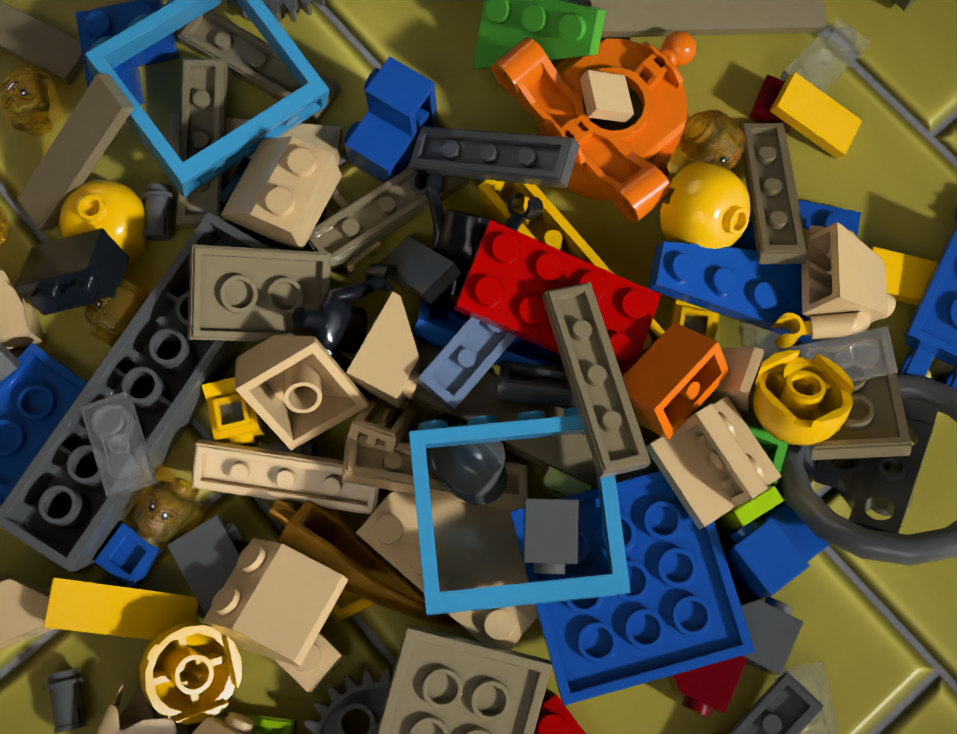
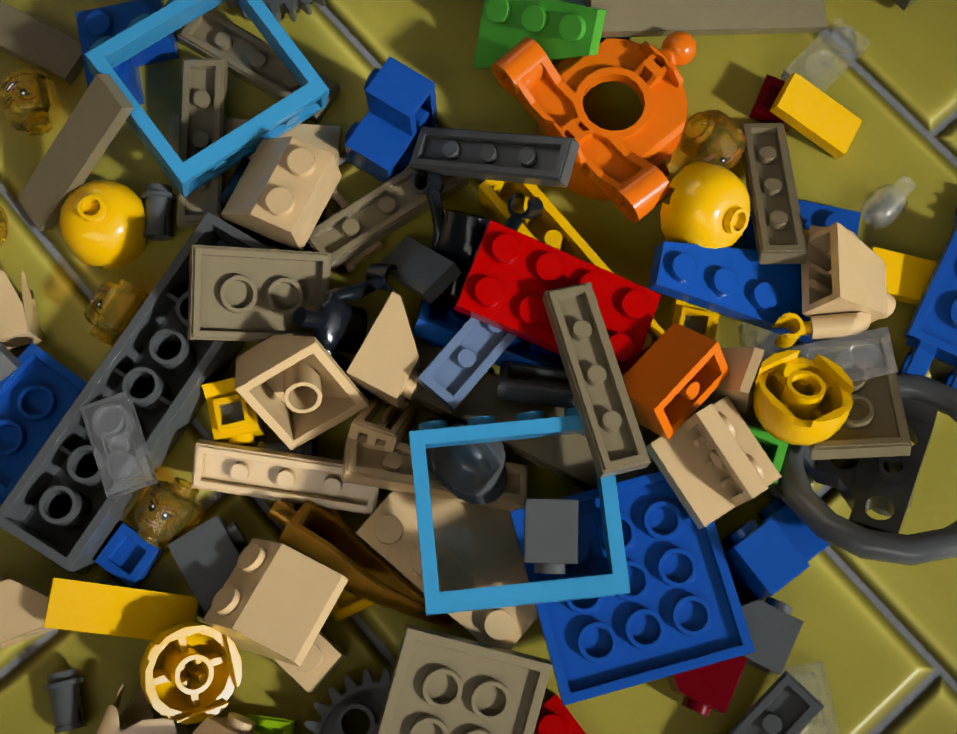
black brick [14,228,130,315] -> none
yellowish green tile [541,466,592,498] -> none
tan tile [579,70,634,122] -> none
lime tile [715,485,784,532] -> none
none -> clear cylinder [861,176,916,229]

